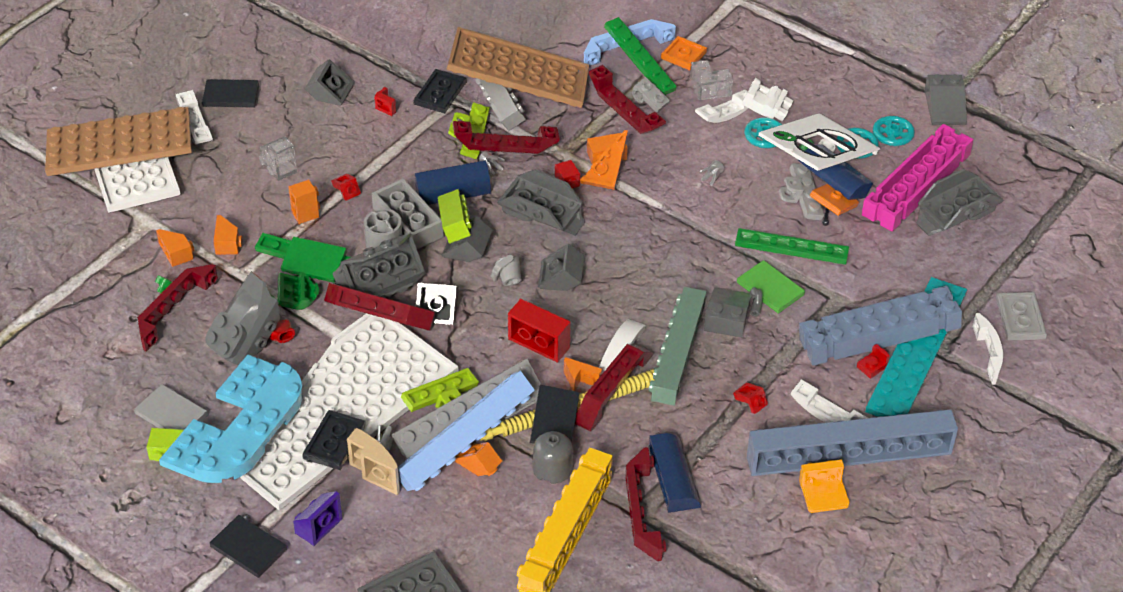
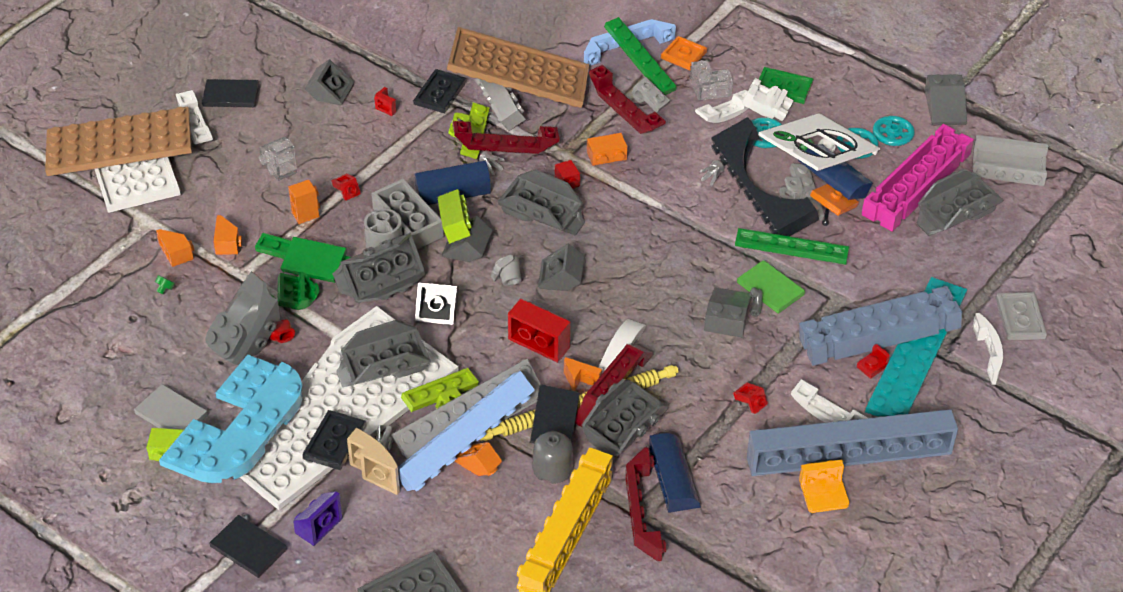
dark red slope [137,264,218,352] -> none
dark red slope [324,283,436,331] -> none
orange wing [580,130,628,190] -> none
sand green brick [649,287,707,406] -> none
none -> dark grey slope [336,320,431,388]
none -> dark grey slope [582,379,669,457]
none -> black arch [711,117,819,237]
none -> green tile [759,67,814,104]
none -> light grey panel [972,135,1048,186]

